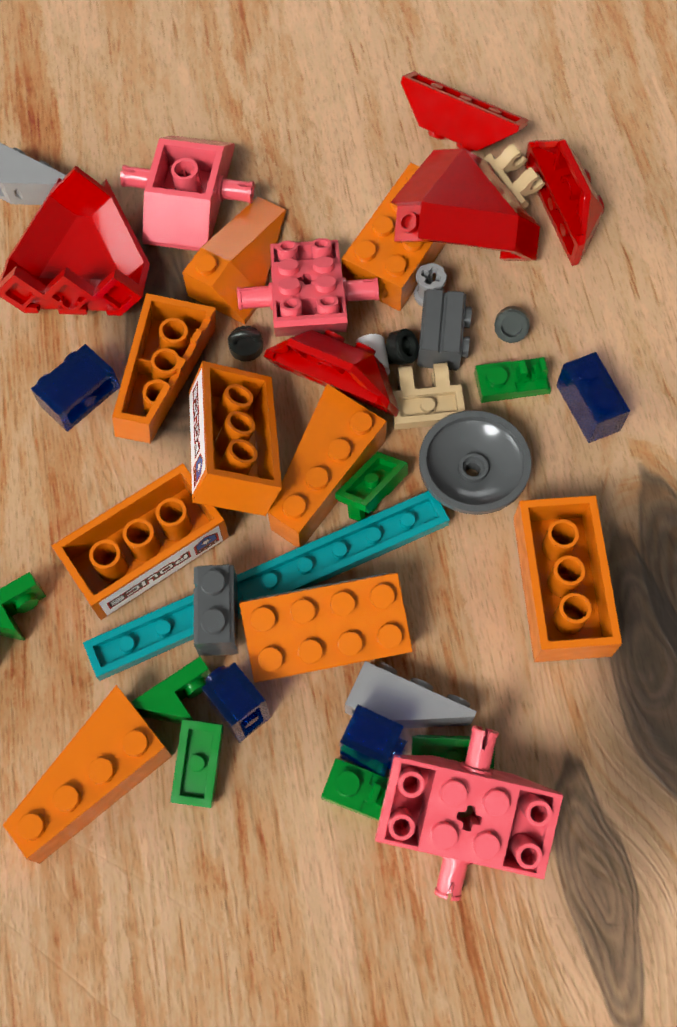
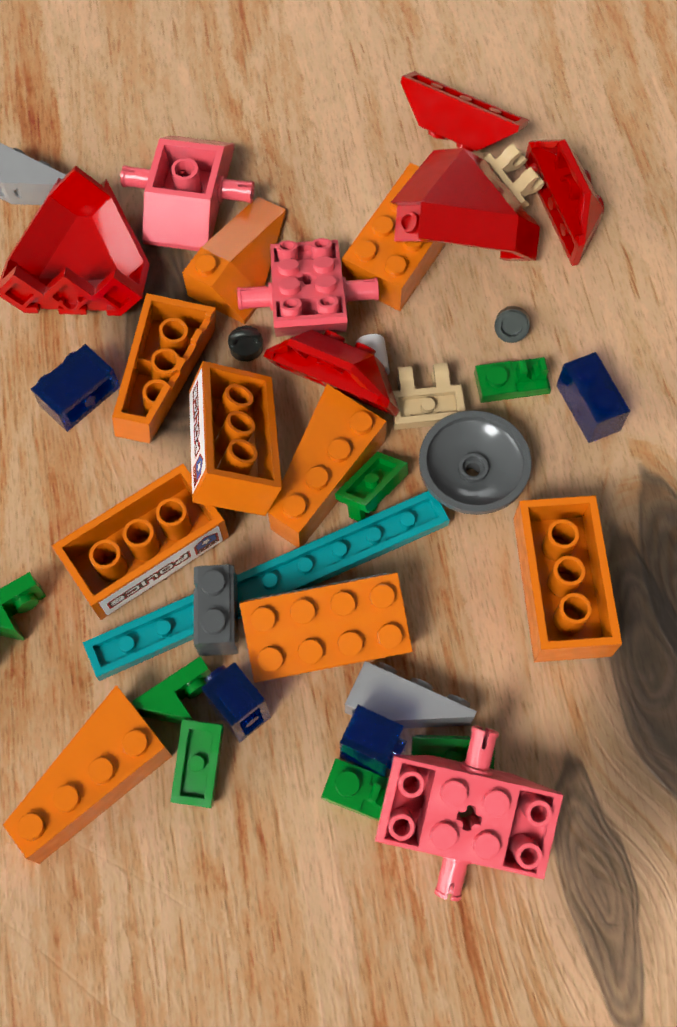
pearl dark grey tile [386,329,419,365] -> none
light grey bush [414,263,447,307] -> none
dark grey brick [417,289,472,371] -> none

